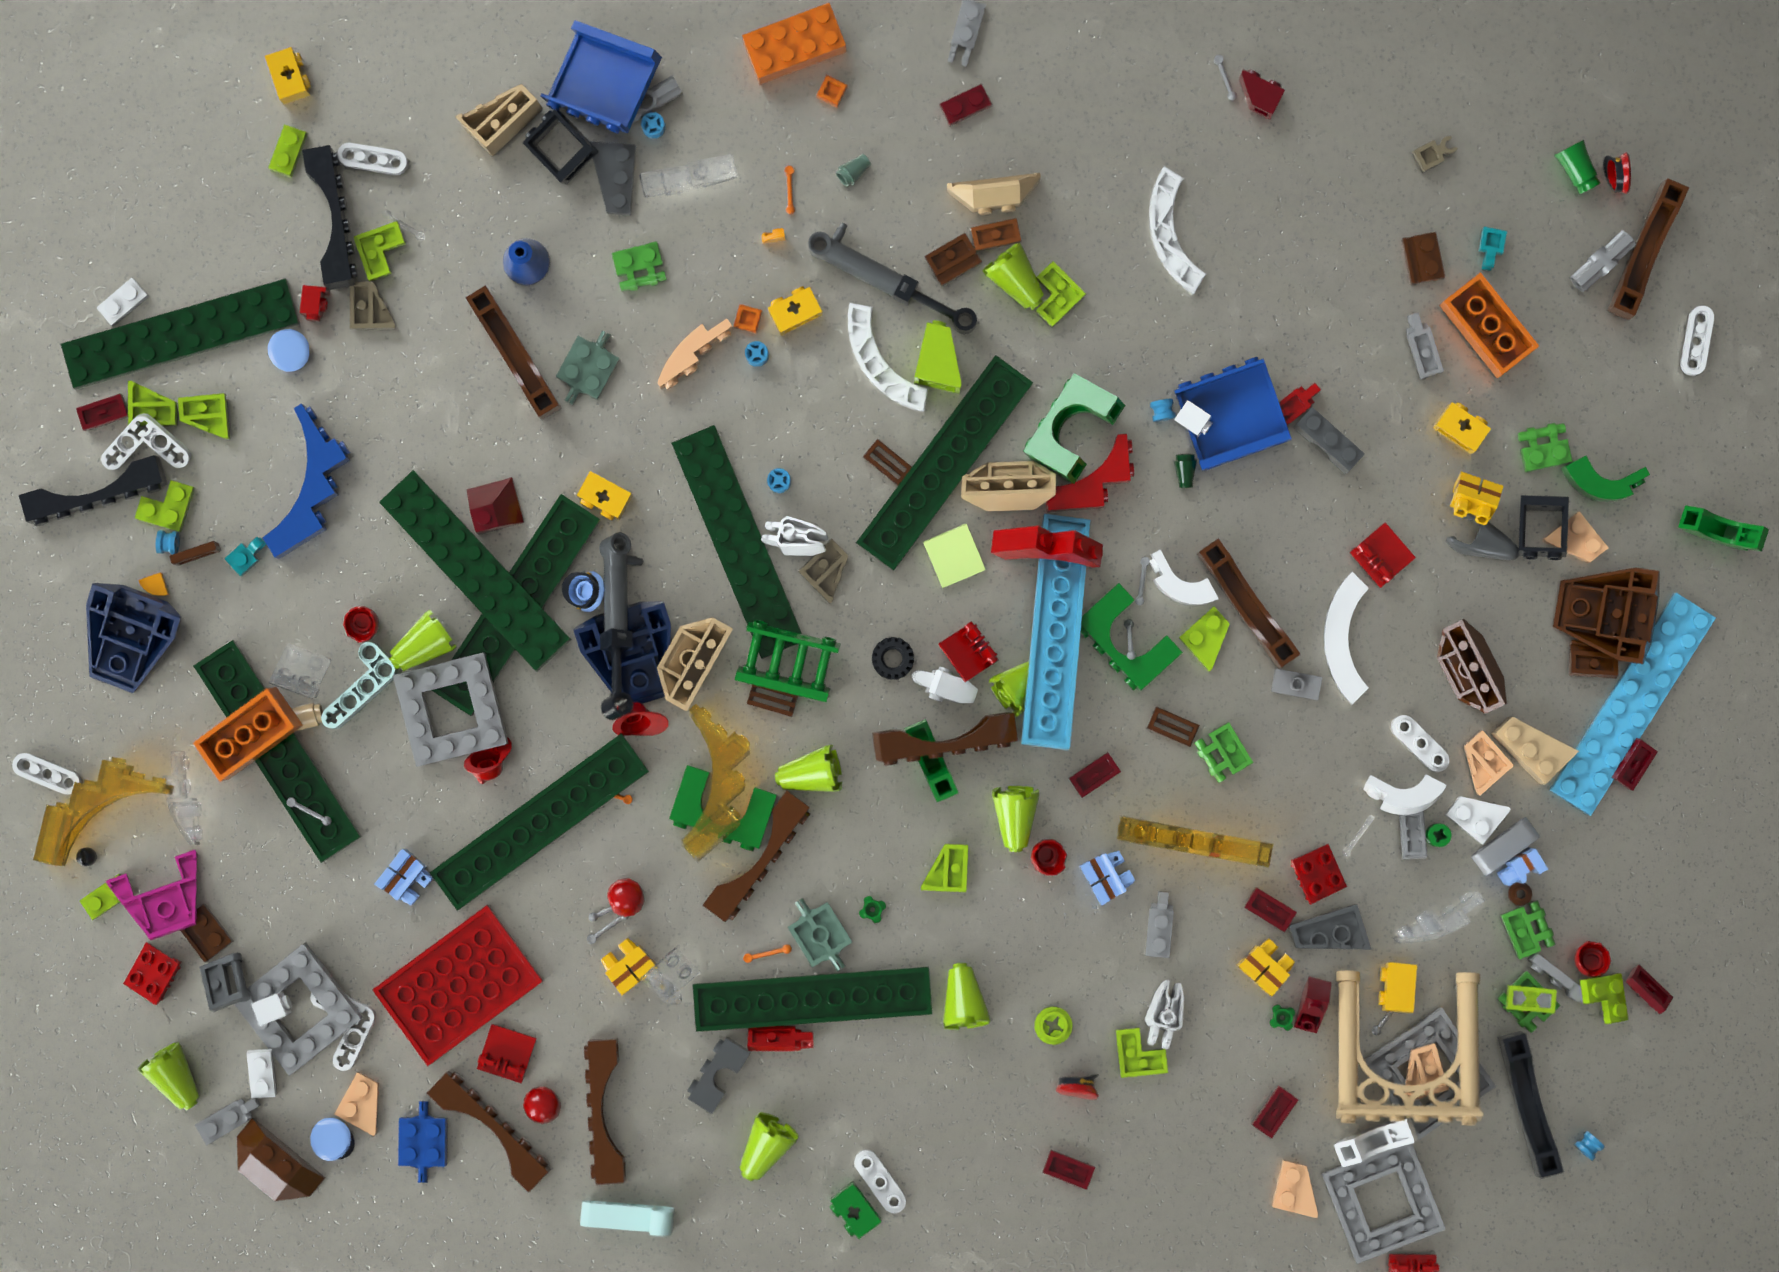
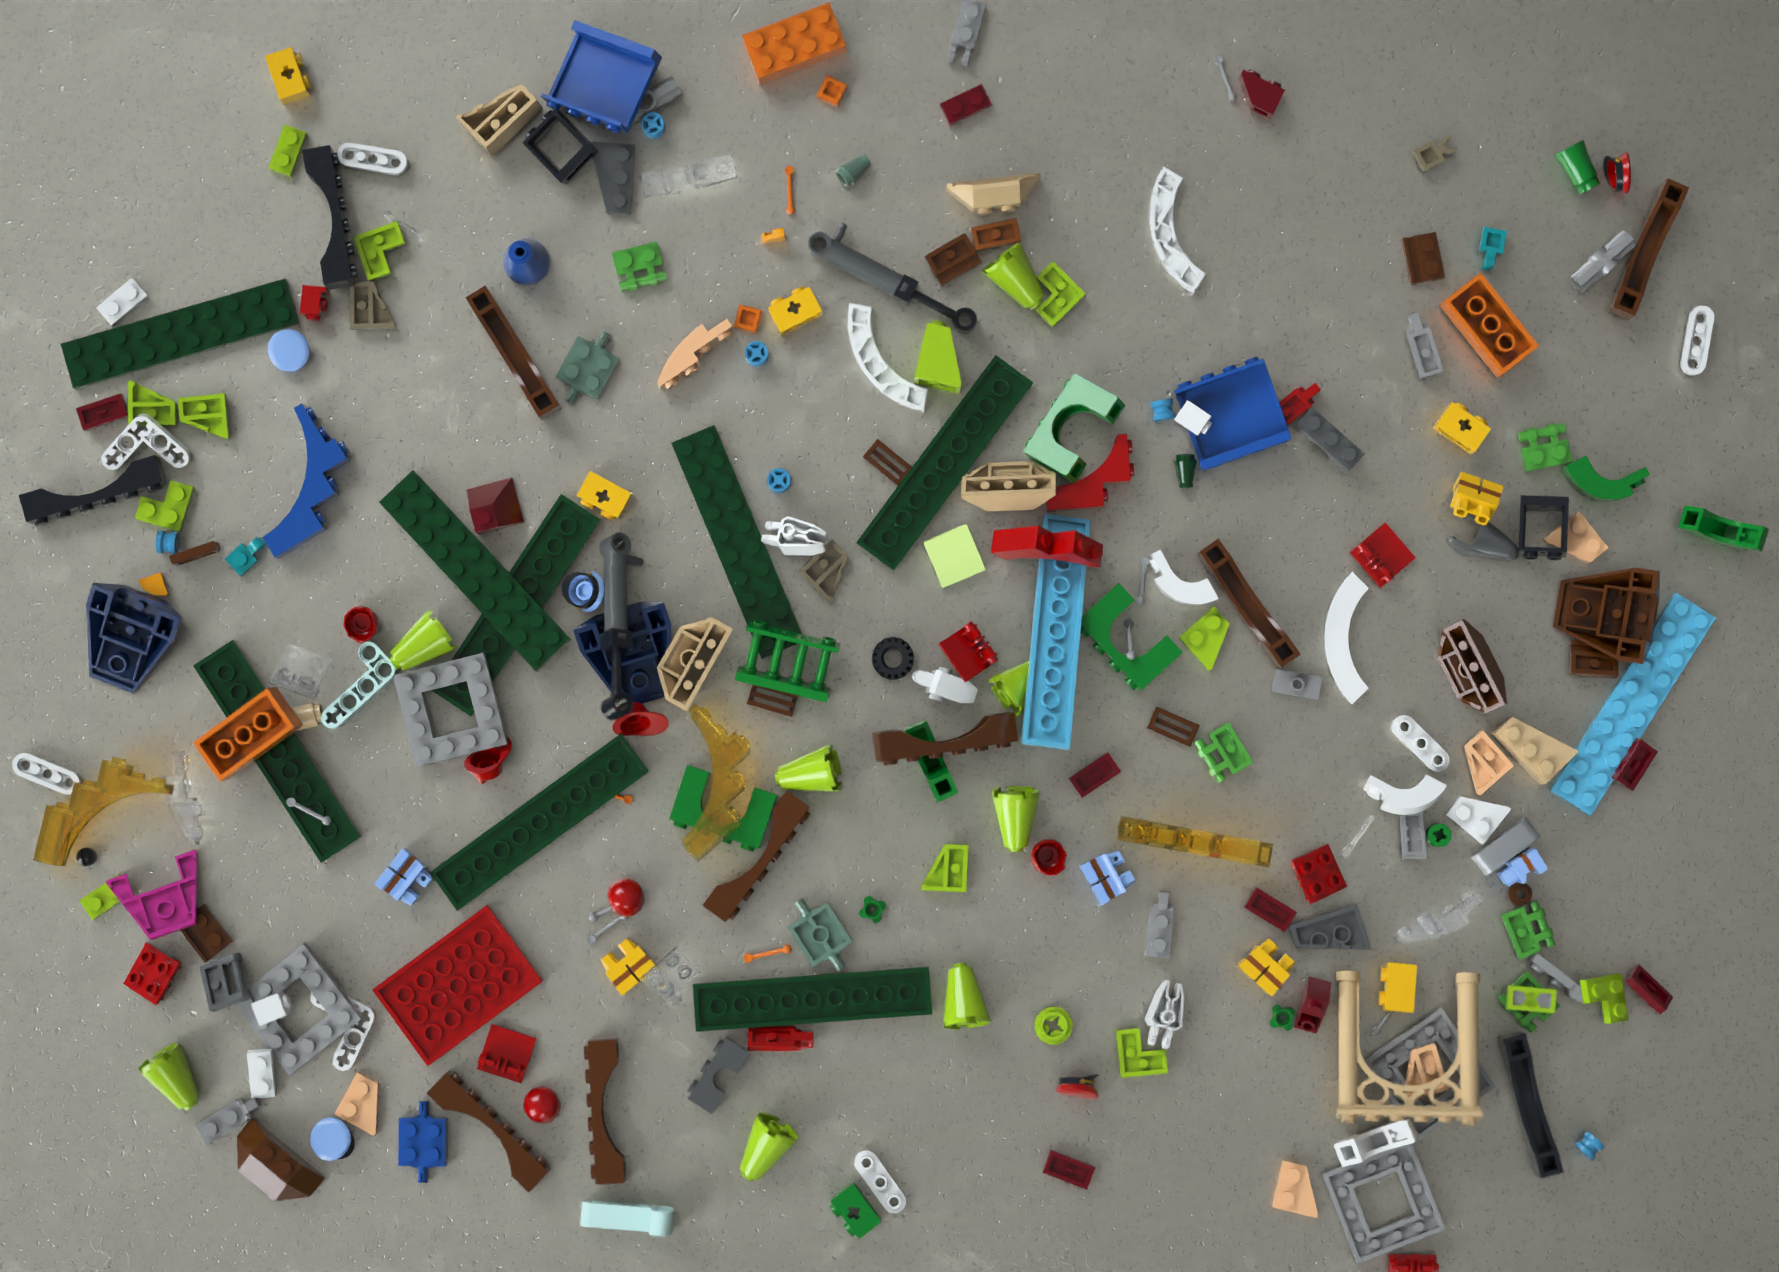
dark red plate [1252,1085,1298,1139] -> none
red hair [1574,941,1611,977] -> none

